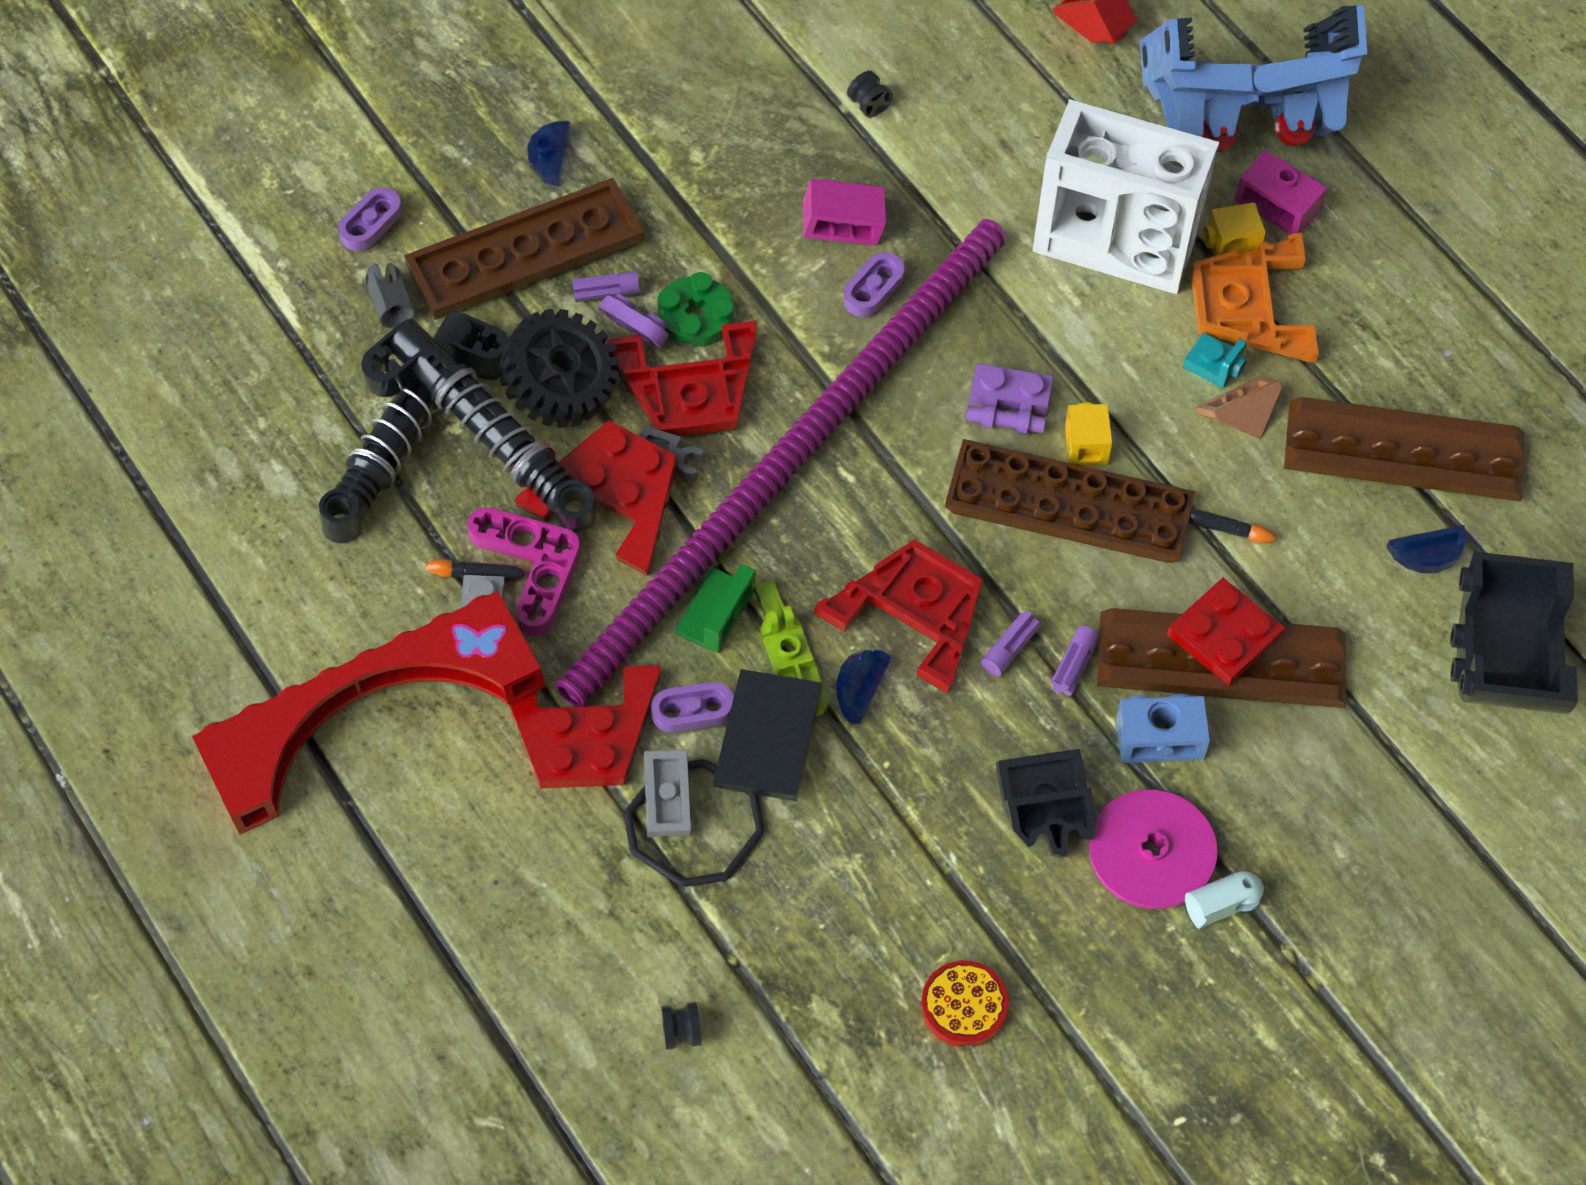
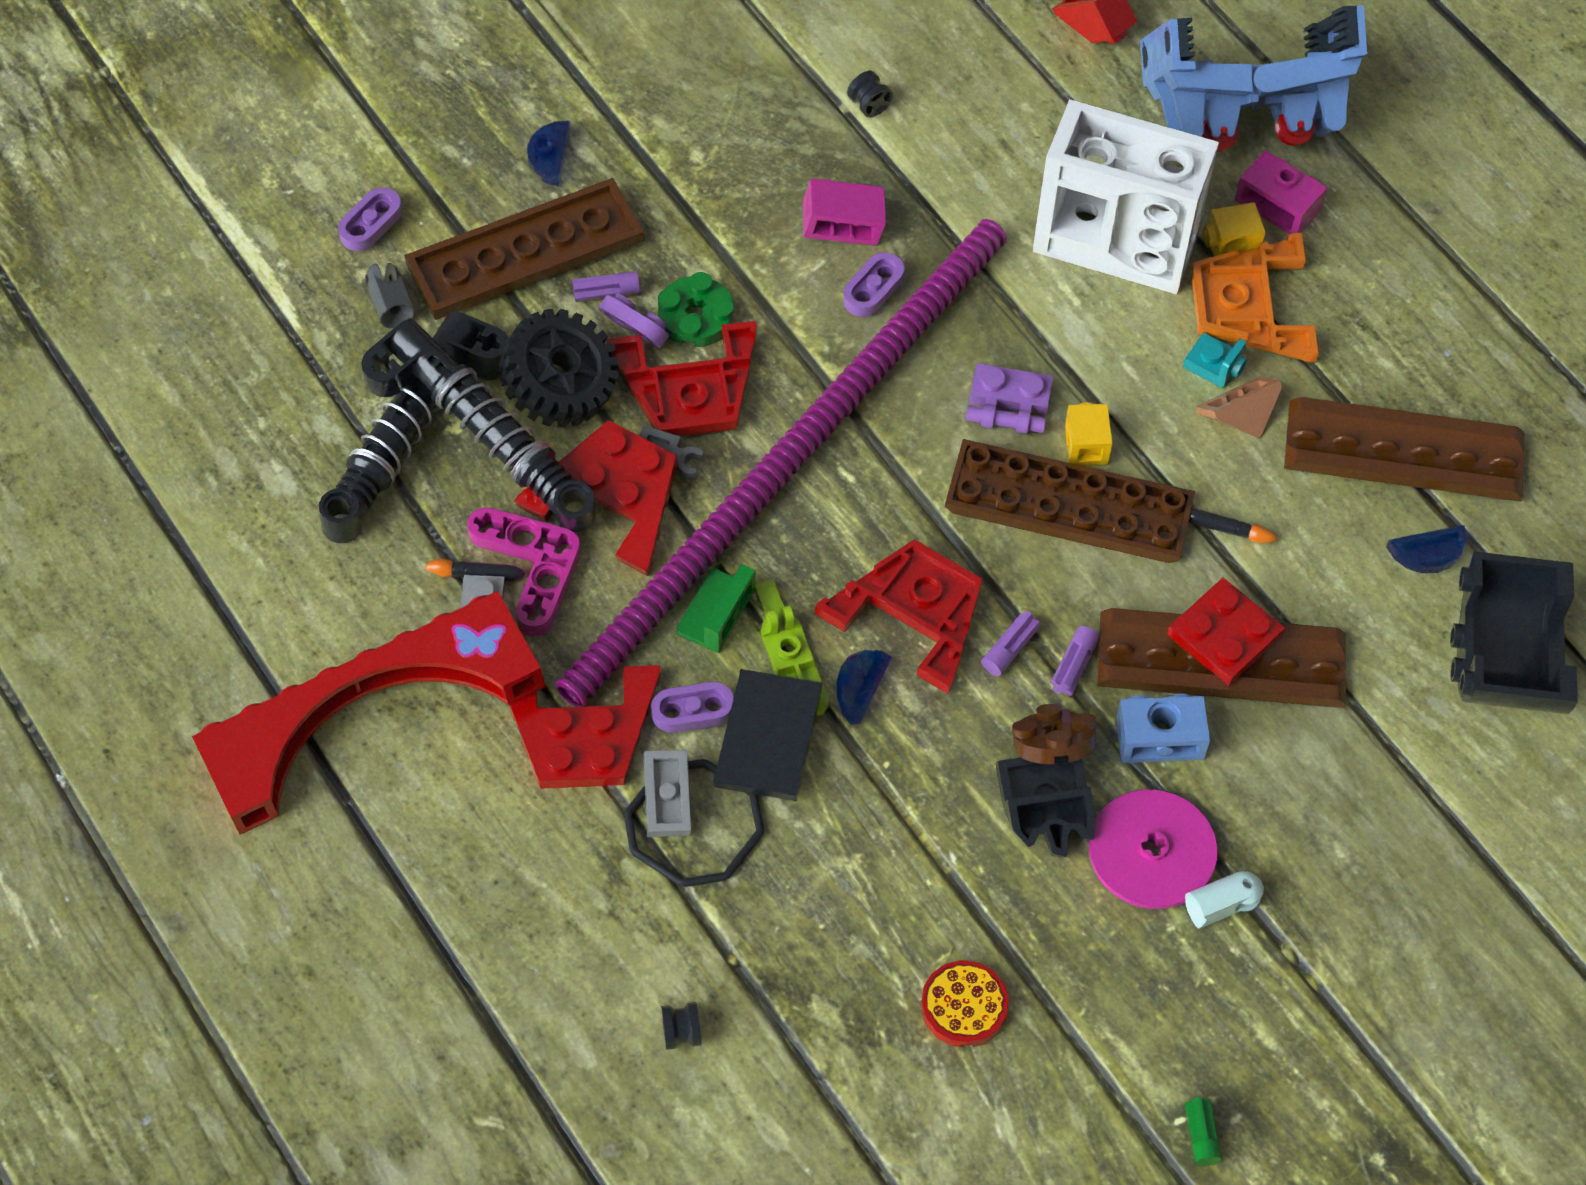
none -> reddish brown plate [1012,704,1096,764]
none -> green piece [1184,1097,1222,1166]

